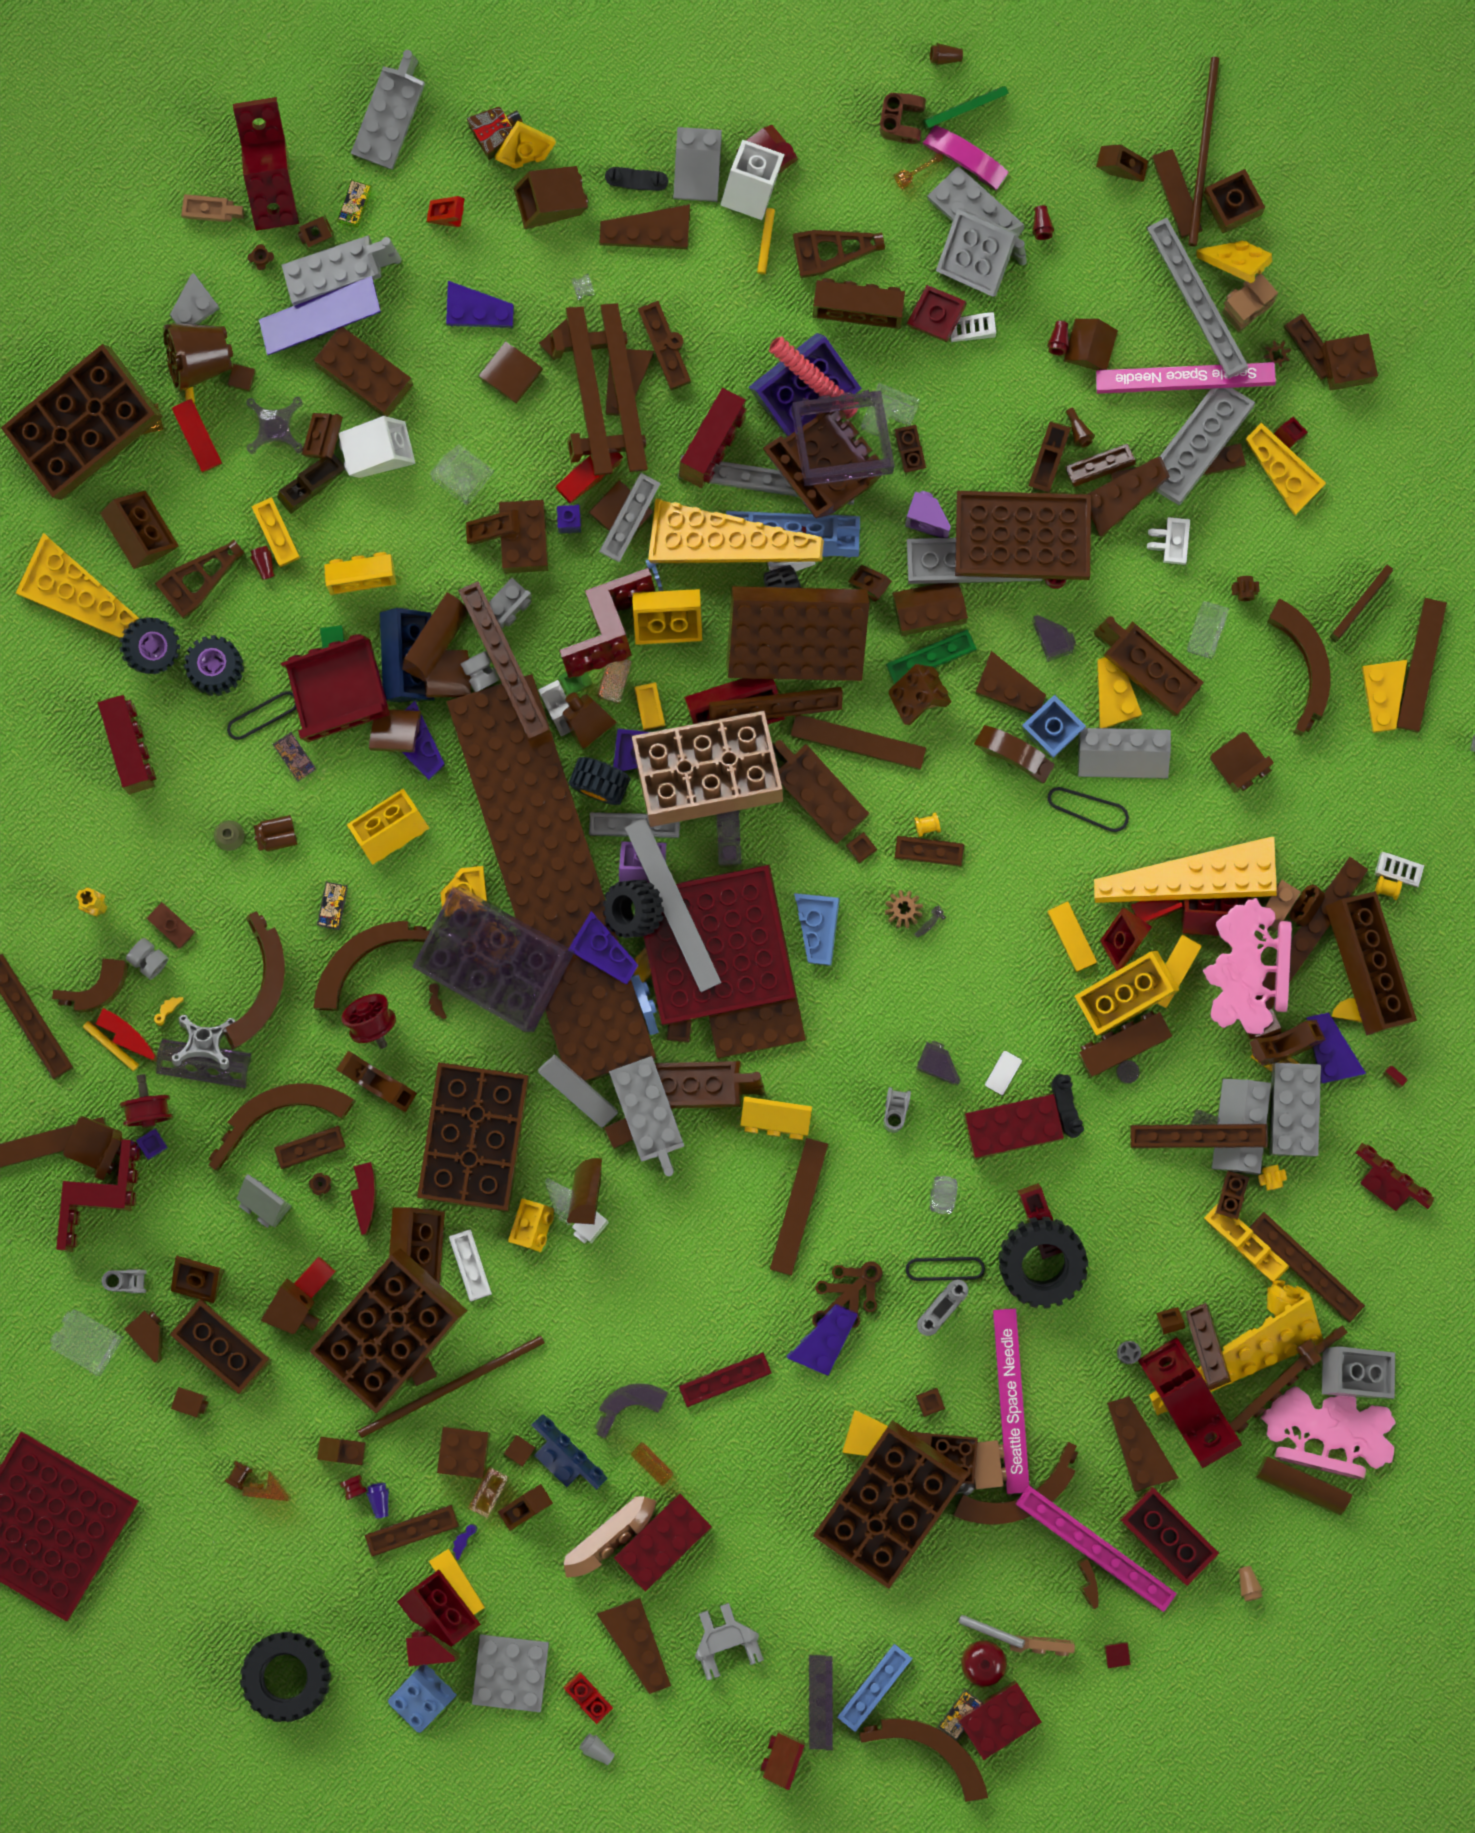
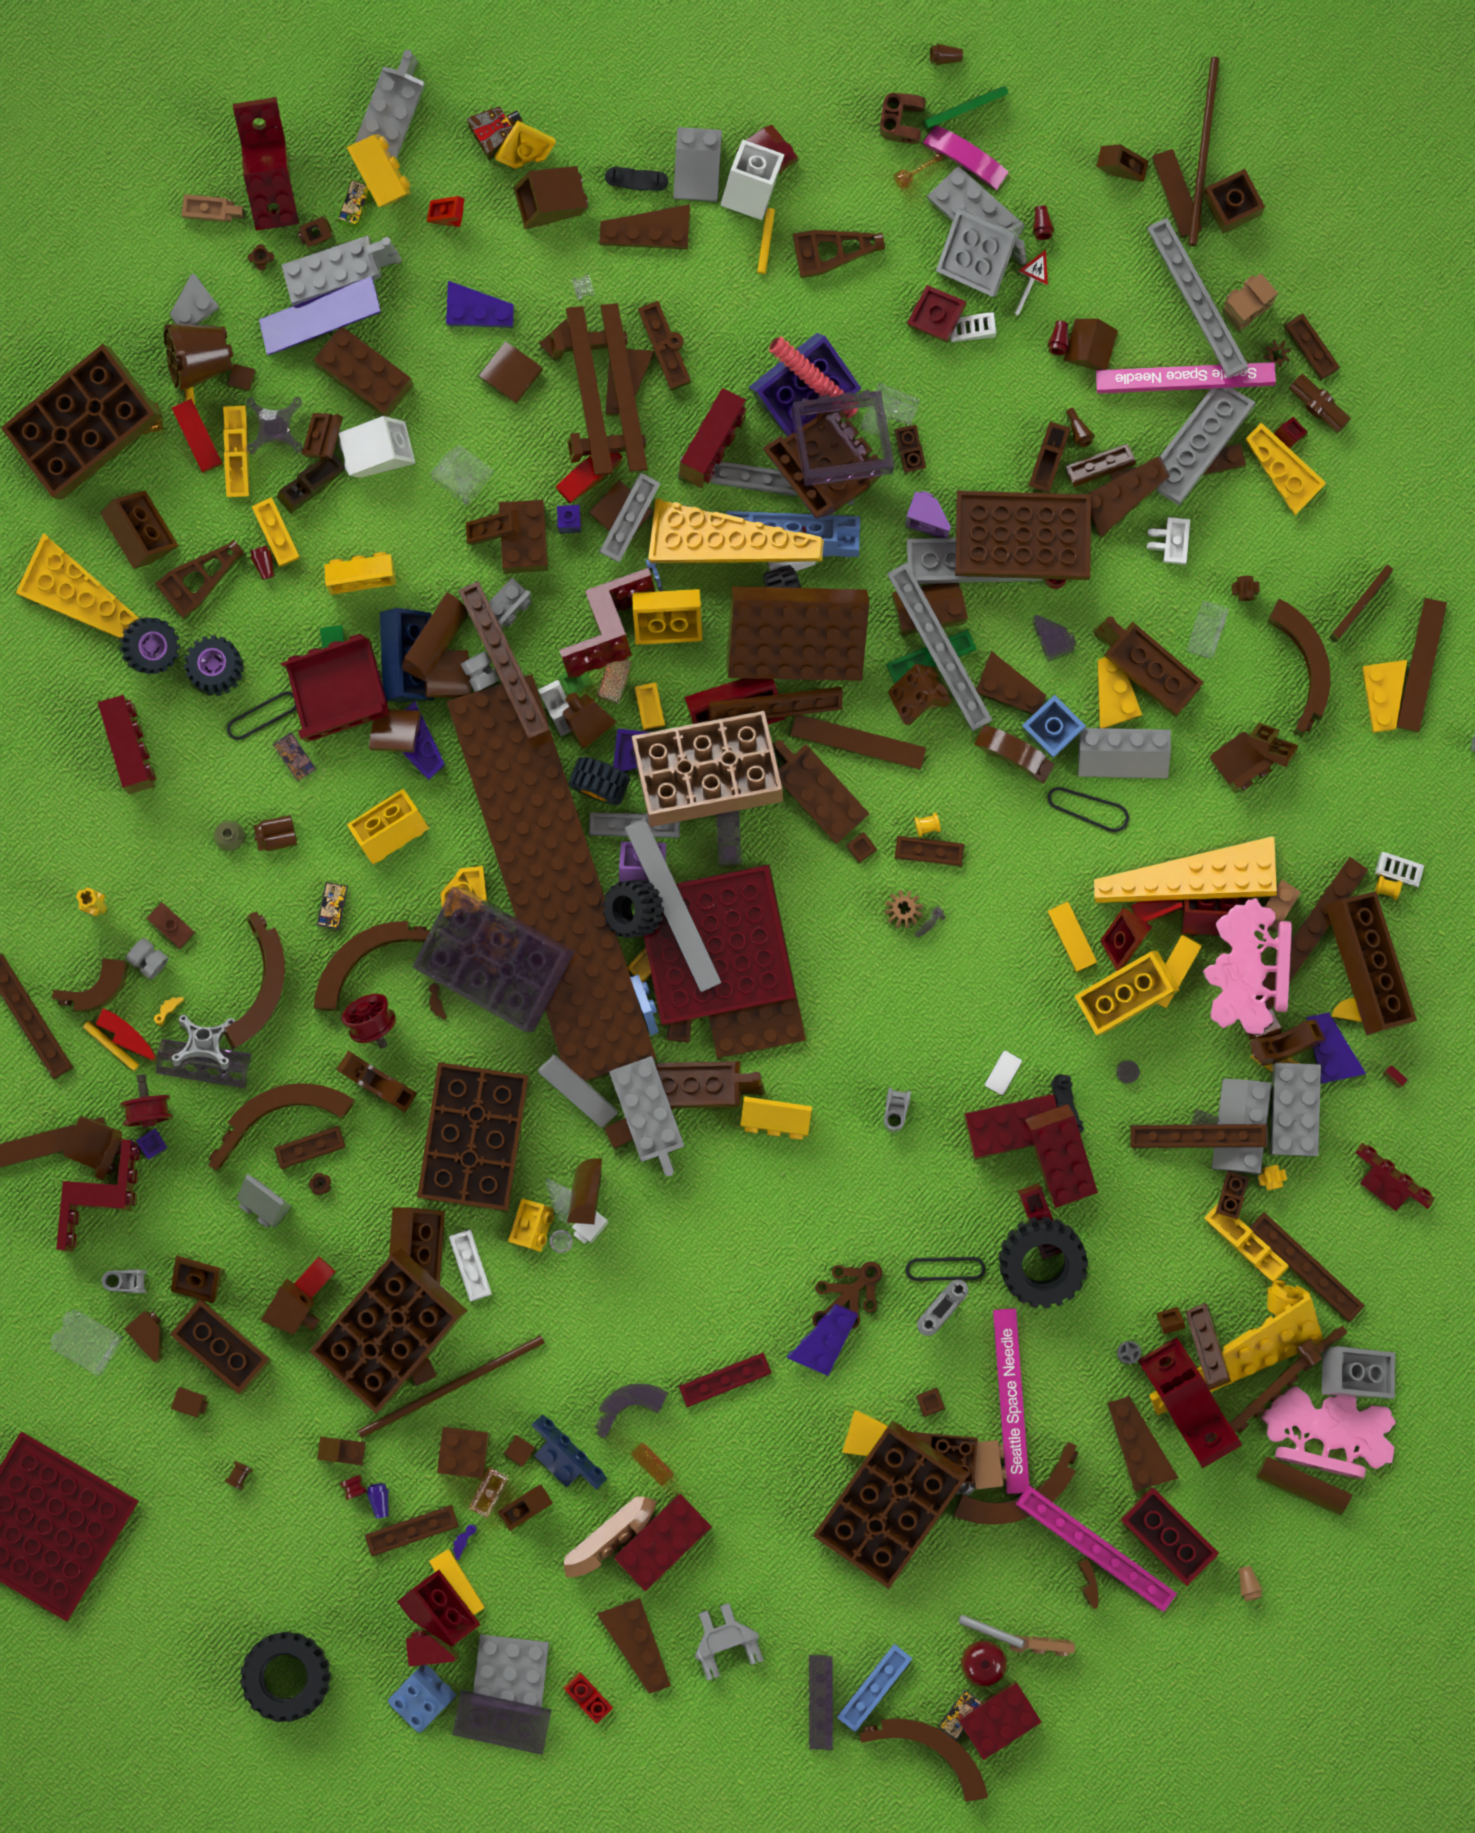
clear orange slope [242,1471,291,1501] -> none
dark red slope [350,1162,377,1236] -> none
dark purple wing [568,911,638,985] -> none
light grey cone [579,1733,615,1765] -> none
dark red slope [760,1731,805,1790] -> none
reddish brown tile [770,1138,828,1276] -> none
medium blue wing [794,893,840,966] -> none
reddish brown brick [813,278,905,329] -> none
reddish brown slope [848,564,892,602] -> none
clear purple slope [916,1041,960,1086] -> none
clear gear [930,1176,958,1214] -> none
reddish brown brick [1077,1011,1172,1078] -> none
dark red slope [1104,1642,1131,1668] -> none
yellow wing [1196,241,1272,283] -> none
reddish brown beam [1290,884,1325,926] -> none
reddish brown brick [1321,333,1378,391] -> none
none -> yellow slope [223,405,249,497]
none -> yellow slope [347,134,411,207]
none -> tile [452,1690,552,1755]
none -> clear wheel [550,1230,573,1253]
none -> light grey plate [887,563,992,731]
none -> piece [1015,250,1048,316]
none -> dark red brick [1025,1104,1098,1208]
none -> reddish brown slope [1248,722,1299,767]
none -> reddish brown piece [1289,373,1351,433]

